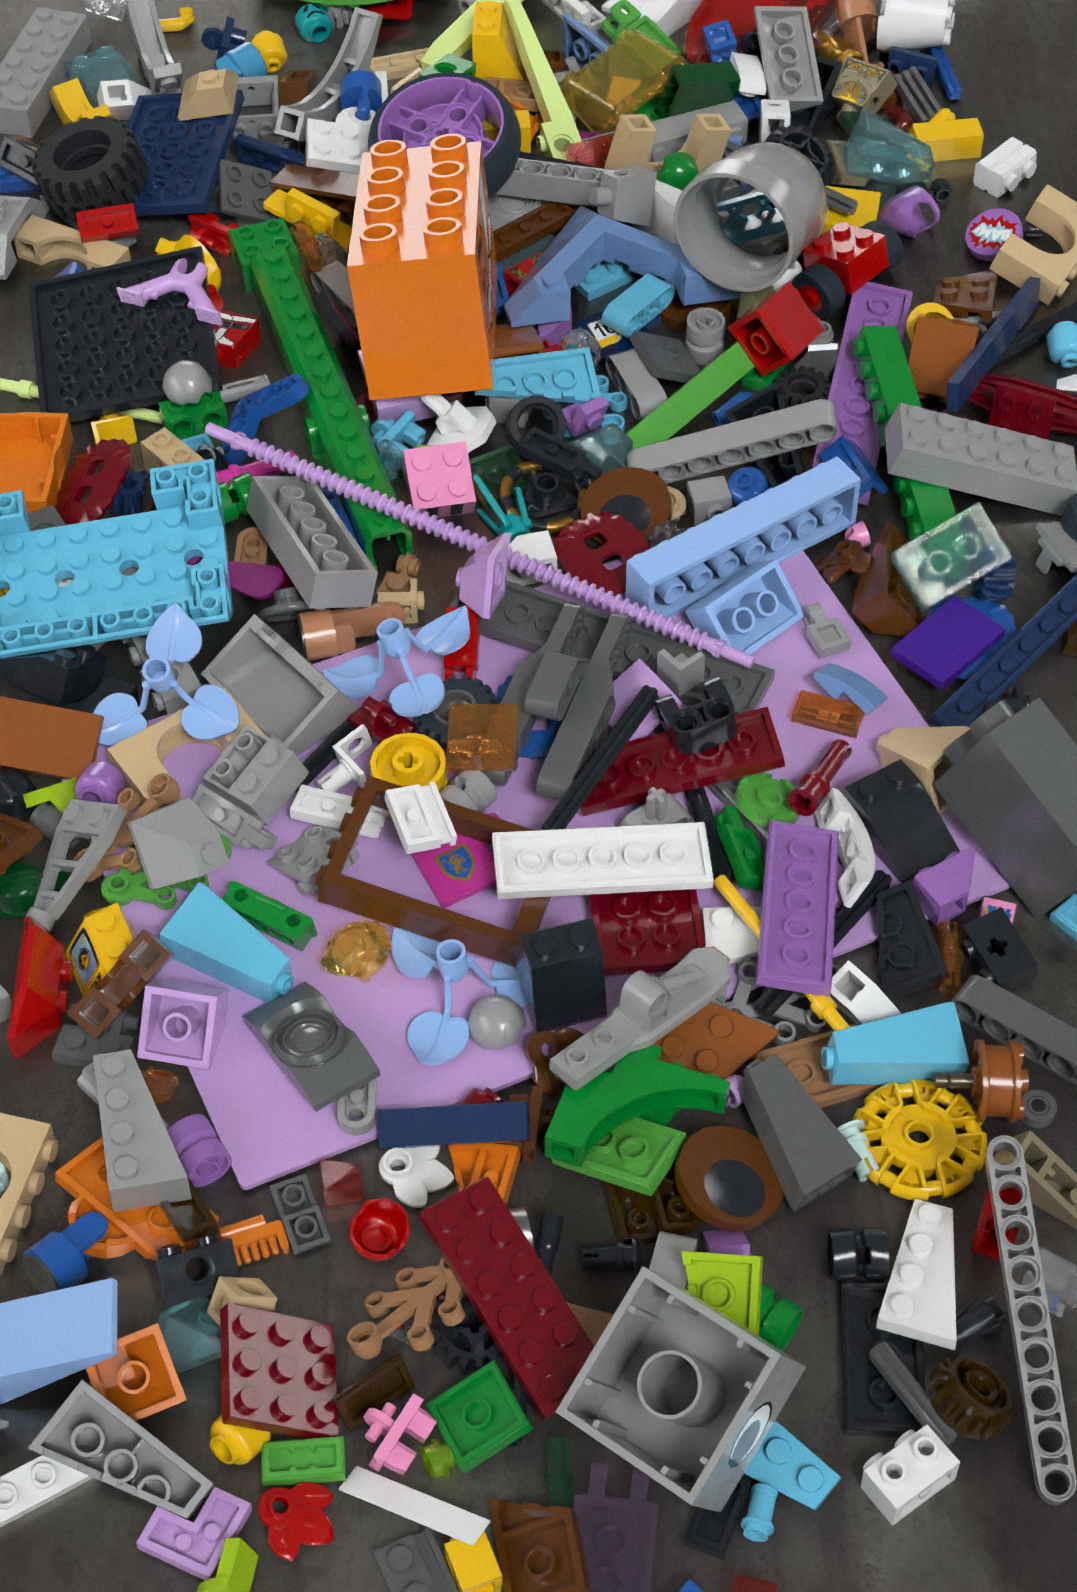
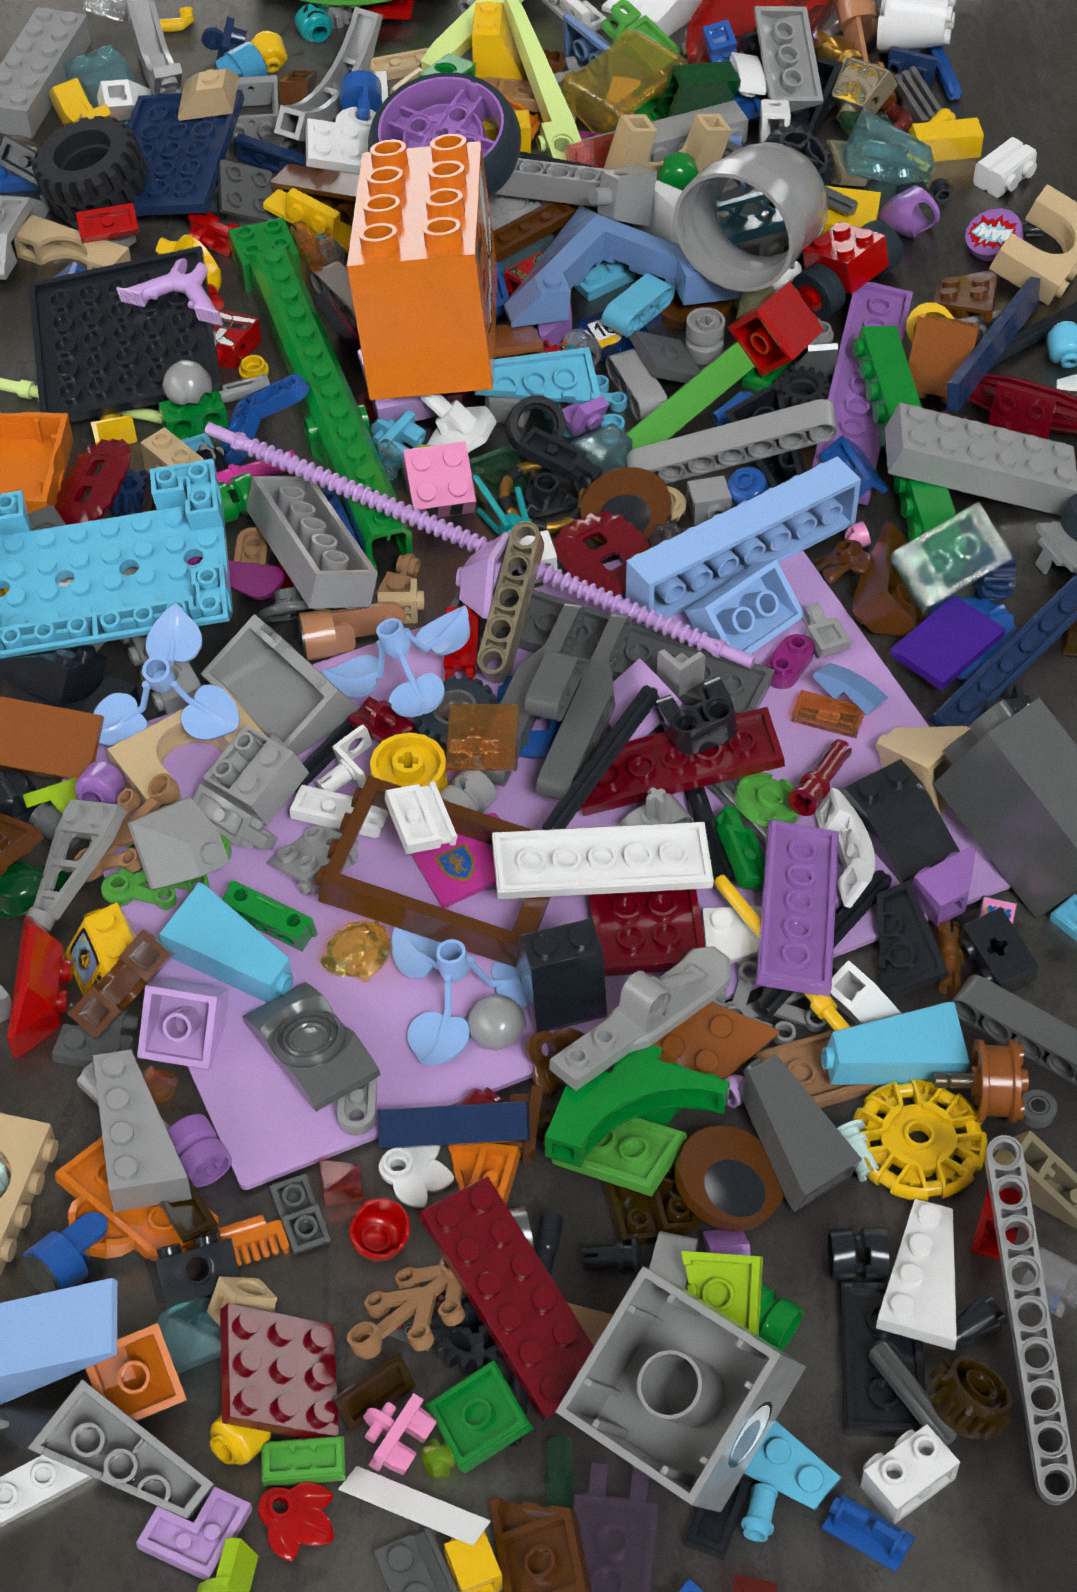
none -> yellow plate [239,355,269,379]
none -> dark tan beam [477,521,544,683]
none -> magenta plate [765,634,814,689]
none -> blue hinge [822,1494,916,1573]

